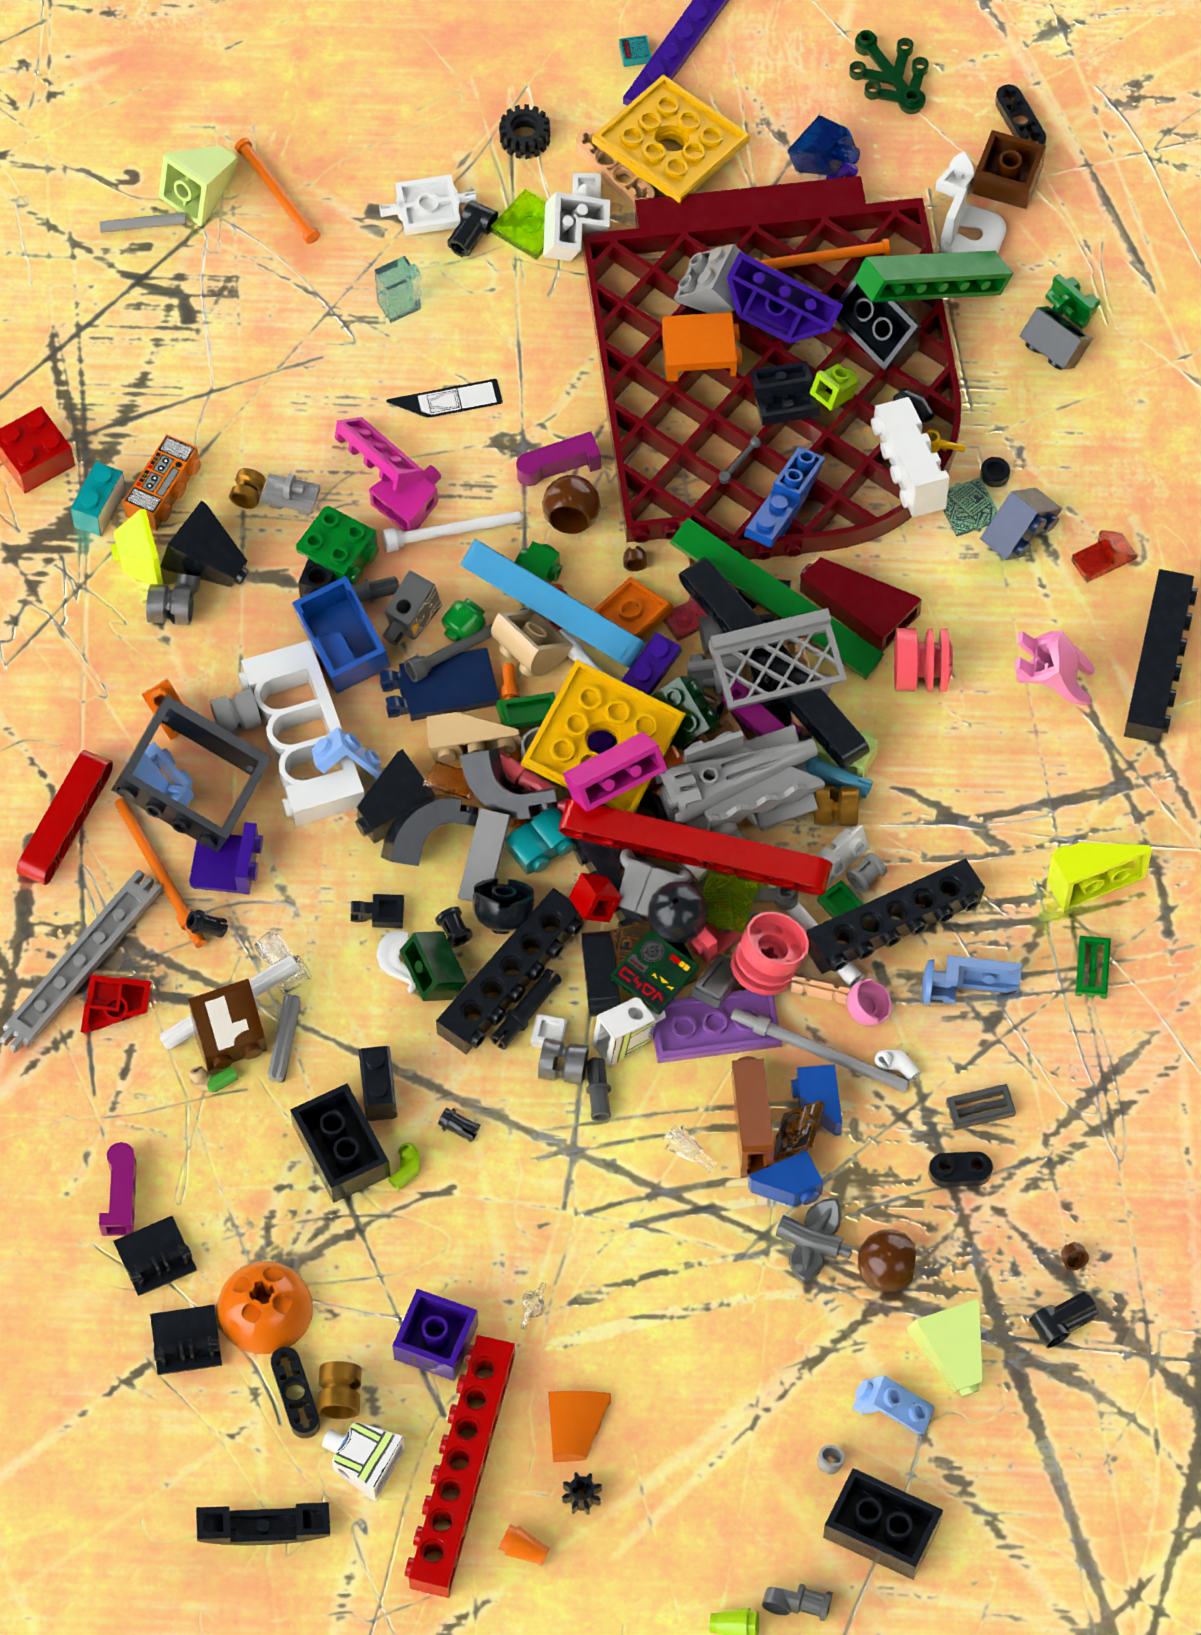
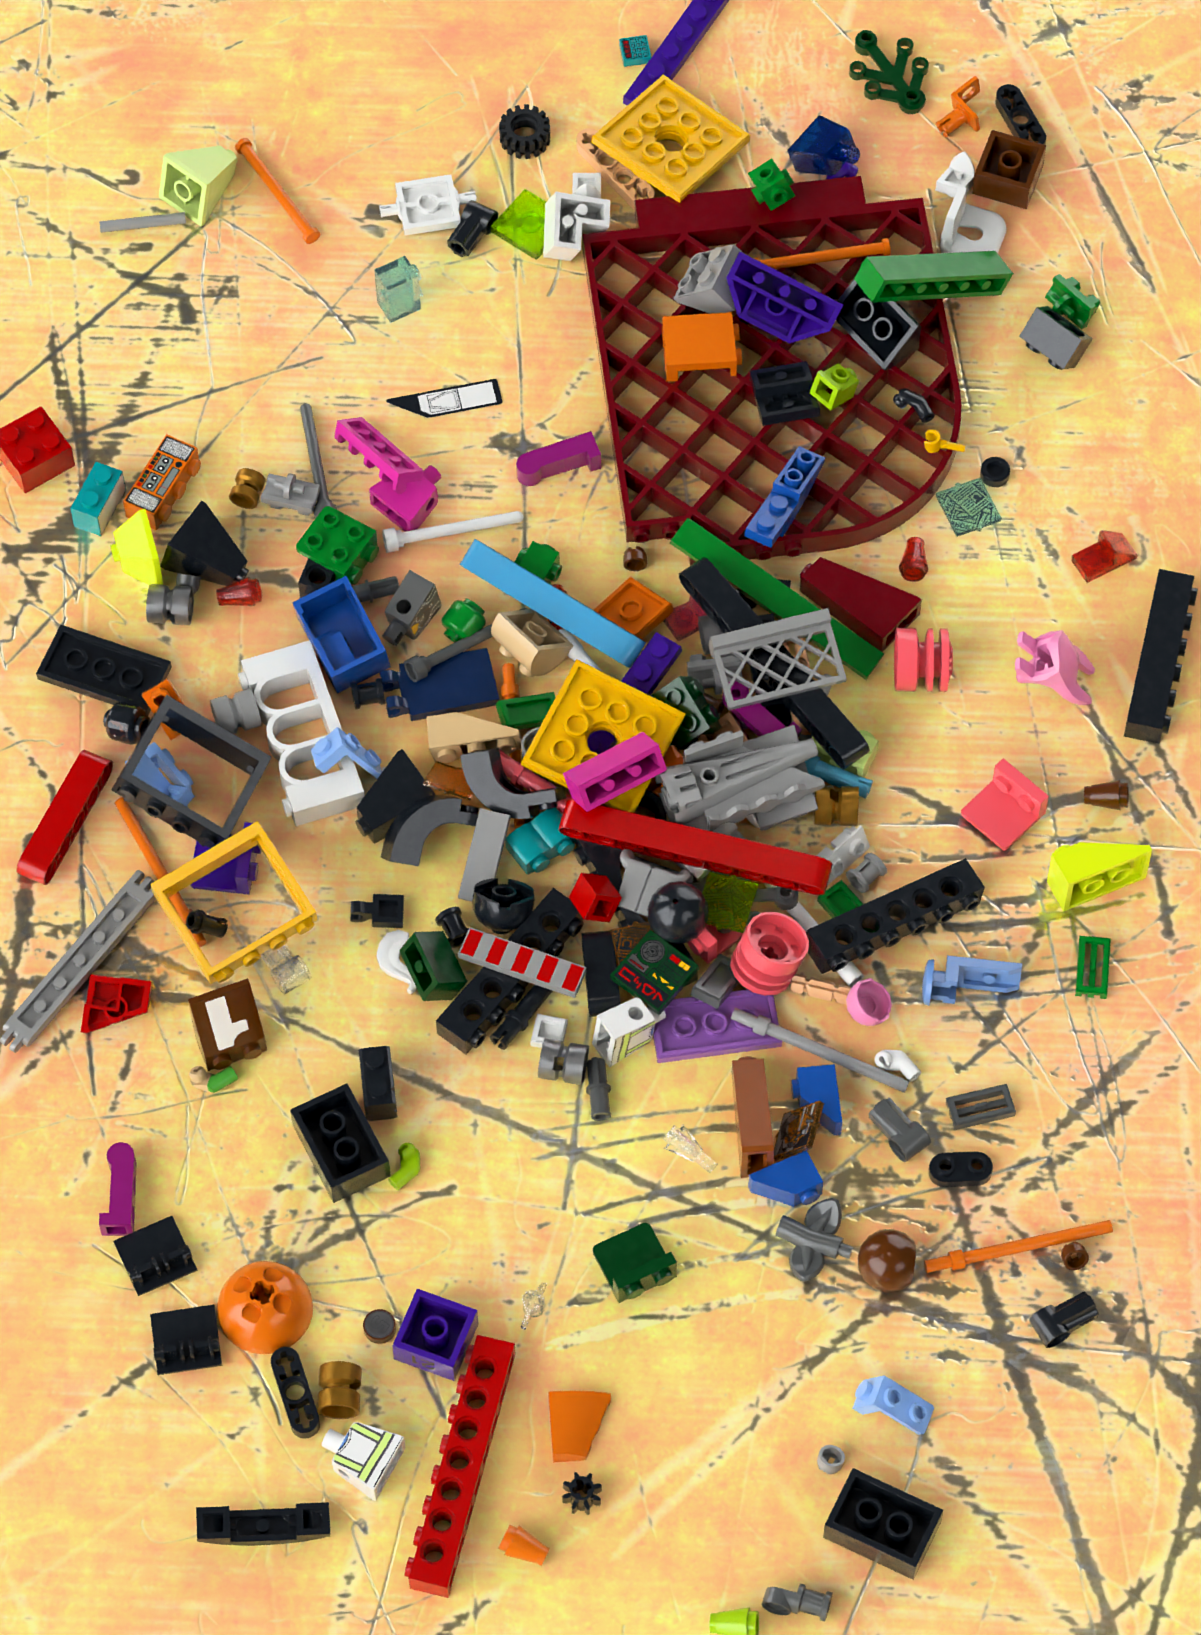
white axle [159,956,299,1049] -> none
light grey axle [268,994,301,1083] -> none
black pin [438,1108,481,1142] -> none
reddish brown helmet [542,475,601,534] -> none
dark grey hinge [719,437,761,484] -> none
white wedge [871,397,950,518] -> none
yellowish green slope [907,1299,982,1397] -> none
brick [980,487,1062,560] -> none
none -> black plate [36,624,172,715]
none -> black head [103,702,150,745]
none -> yellow window [150,821,317,985]
none -> clear red cone [216,577,262,606]
none -> dark grey piece [300,403,337,519]
none -> black bush [351,678,385,710]
none -> tile [363,1309,396,1344]
none -> tile [458,927,587,998]
none -> dark green bracket [593,1223,677,1303]
none -> green brick [748,158,795,211]
none -> dark grey piece [869,1098,931,1162]
none -> clear red cone [899,537,928,582]
none -> orange bar [924,1220,1113,1273]
none -> orange bracket [936,76,980,137]
none -> coral bracket [961,758,1049,851]
none -> reddish brown cone [1084,780,1129,810]

